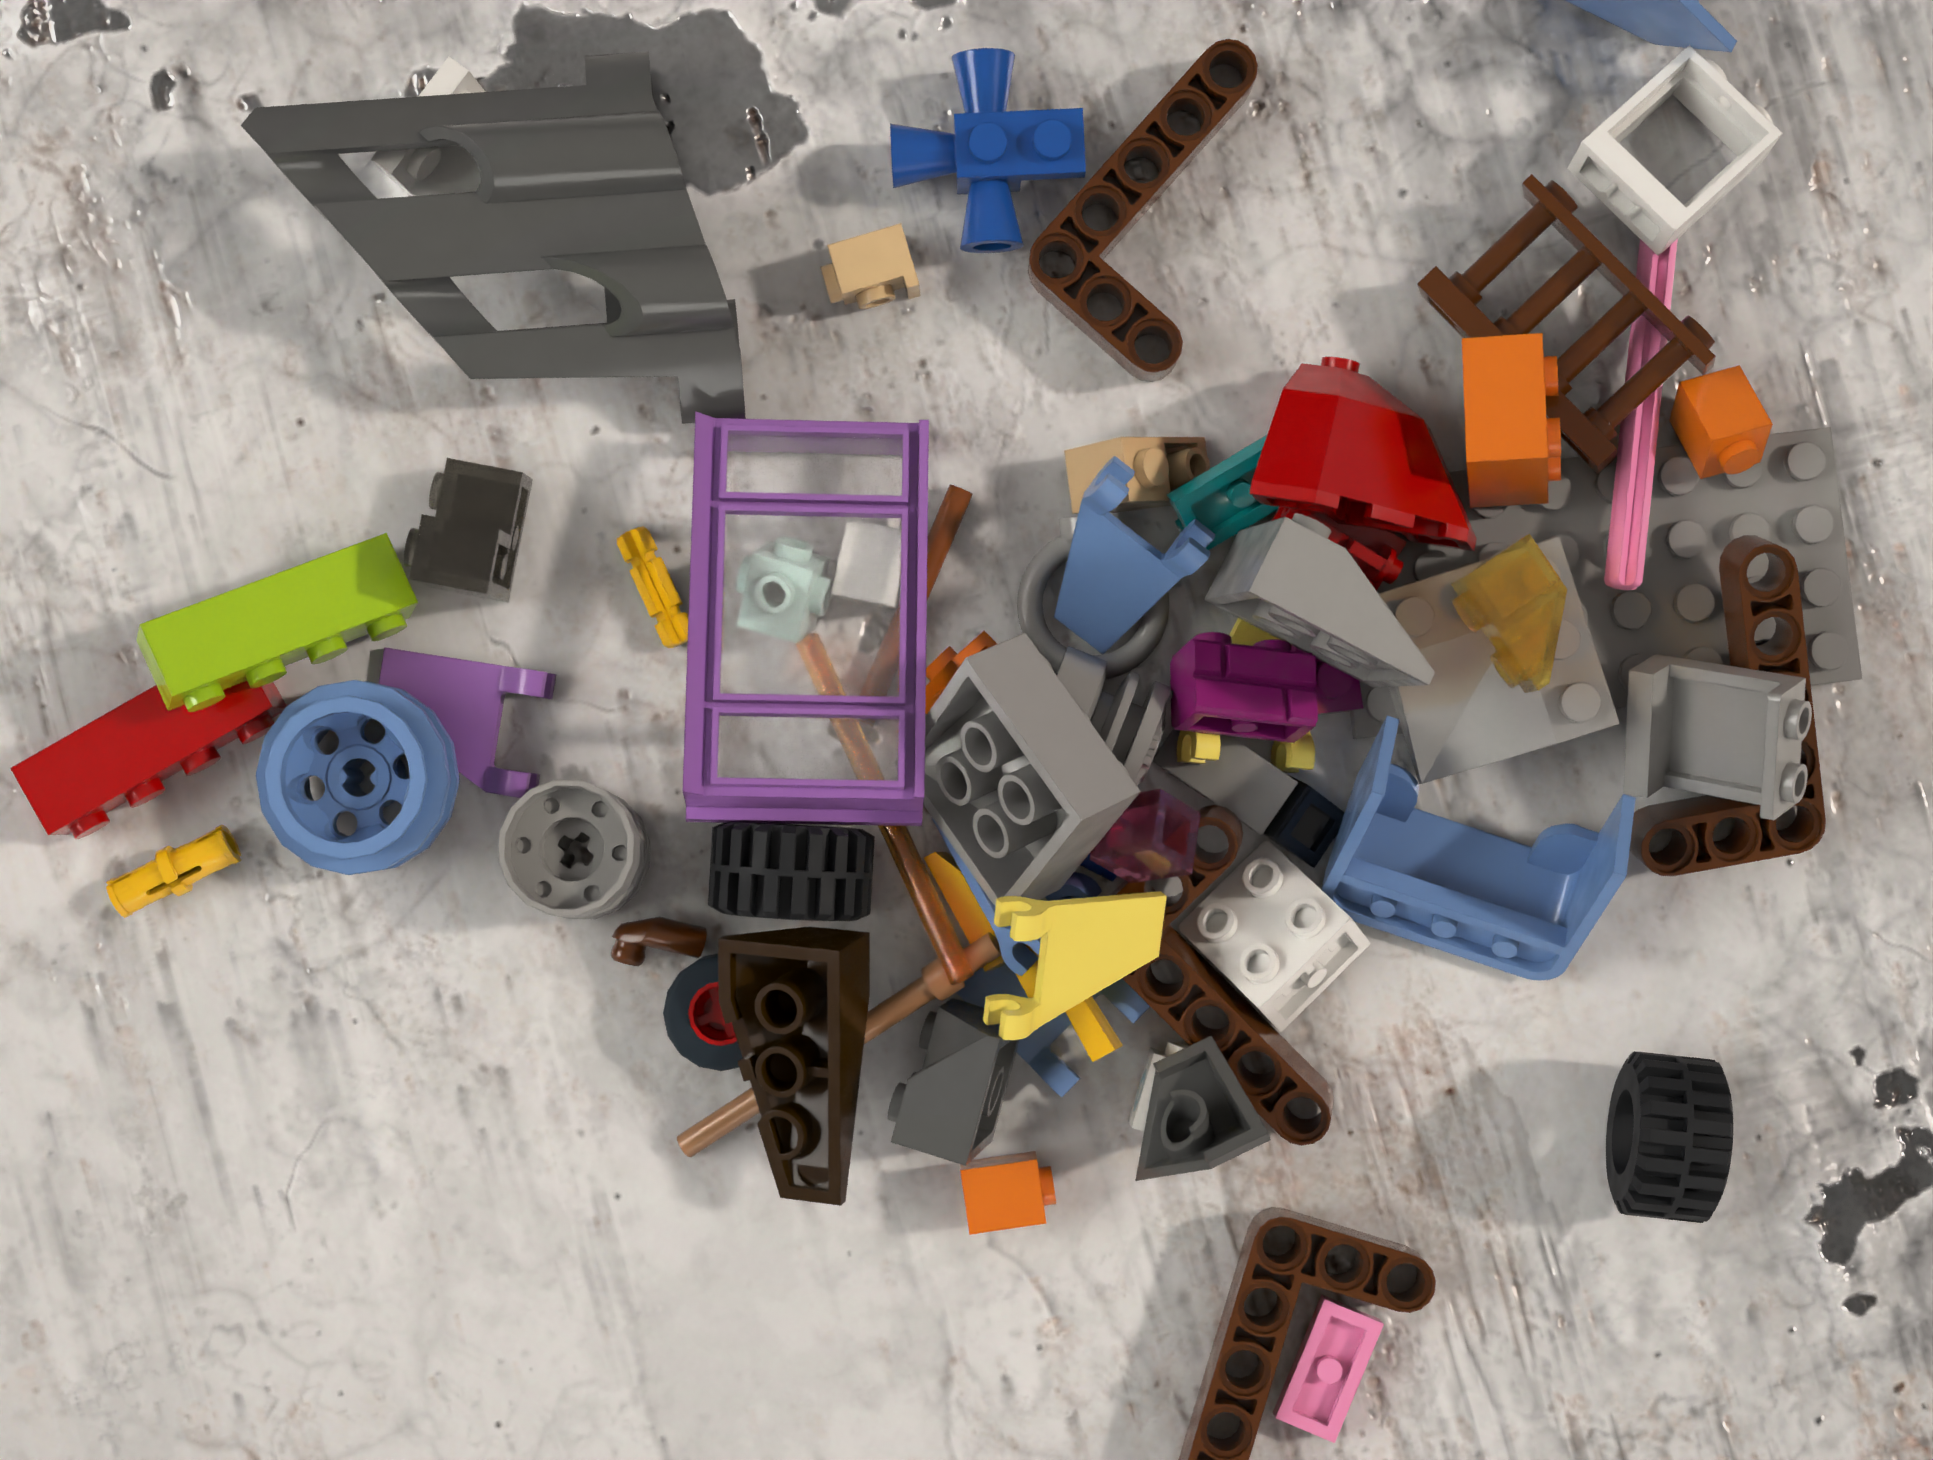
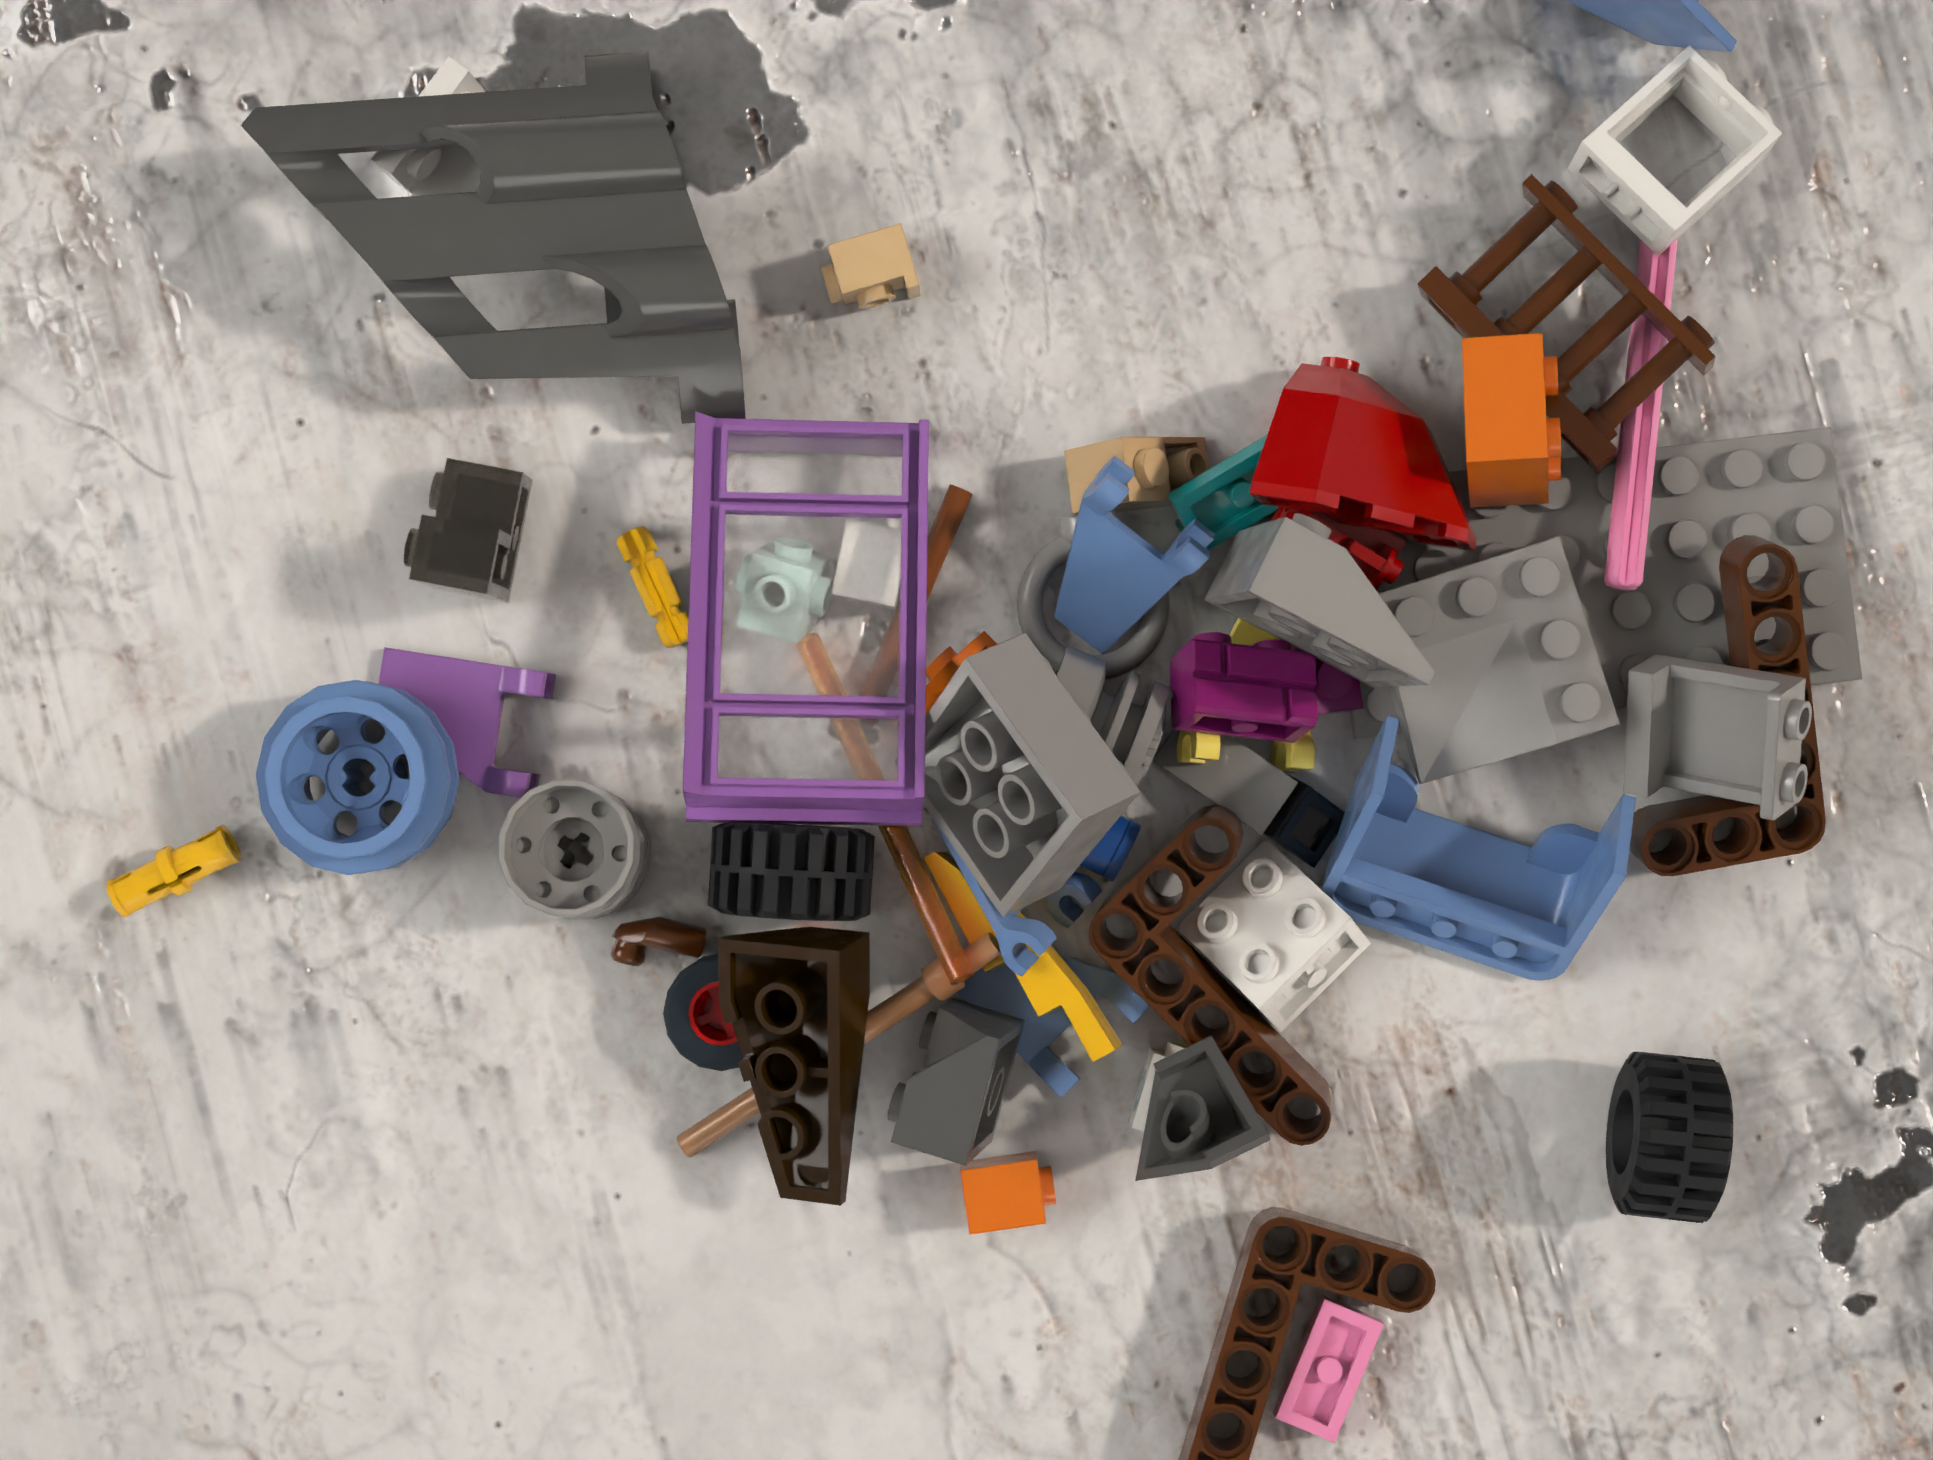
red brick [10,681,287,840] -> none
lime brick [136,533,418,712] -> none
blue brick [890,48,1086,253] -> none
light yellow flag [983,891,1167,1040] -> none
reddish brown beam [1028,39,1258,382] -> none
clear pink brick [1090,788,1201,883] -> none
clear yellow slope [1451,533,1567,693] -> none
orange brick [1669,365,1773,479] -> none

